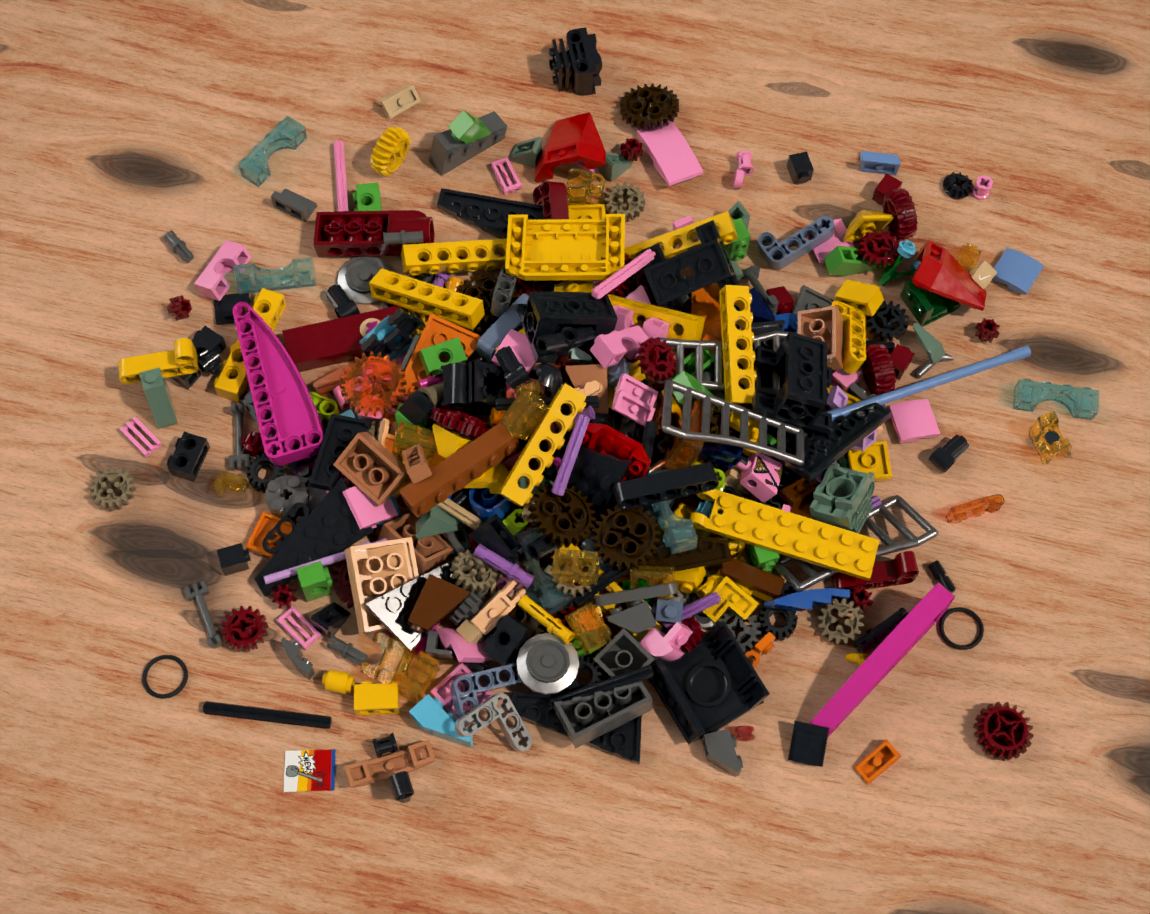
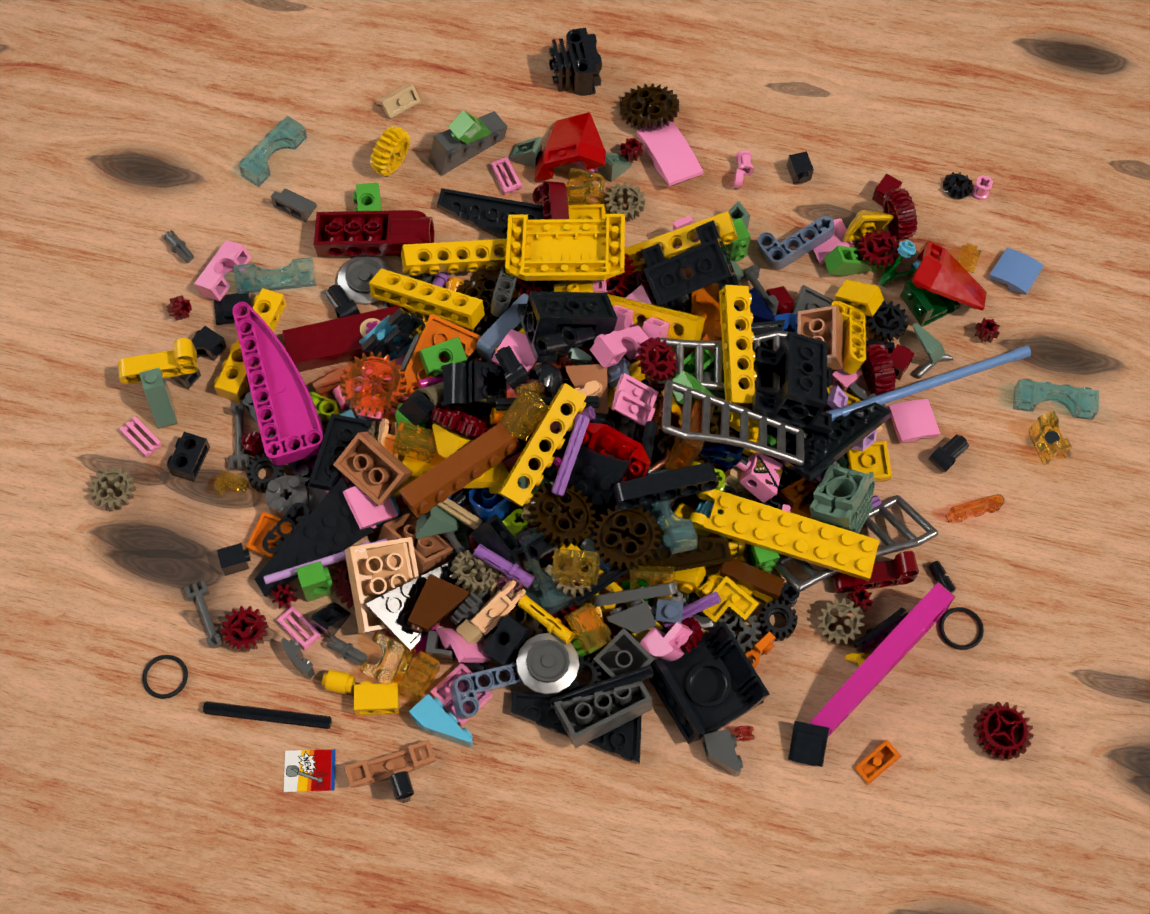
black gear [197,349,222,375] -> none
bright pink axle [334,140,349,211] -> none
black bush [372,733,399,758] -> none
dark grey pin [383,230,423,246] -> none
nougat slope [401,443,432,483] -> none
light grey beam [455,693,532,751] -> none
bright pink axle [591,249,655,299] -> none
blue slope [764,588,850,612] -> none
medium blue panel [859,151,900,175] -> none
tan slope [969,259,997,289] -> none

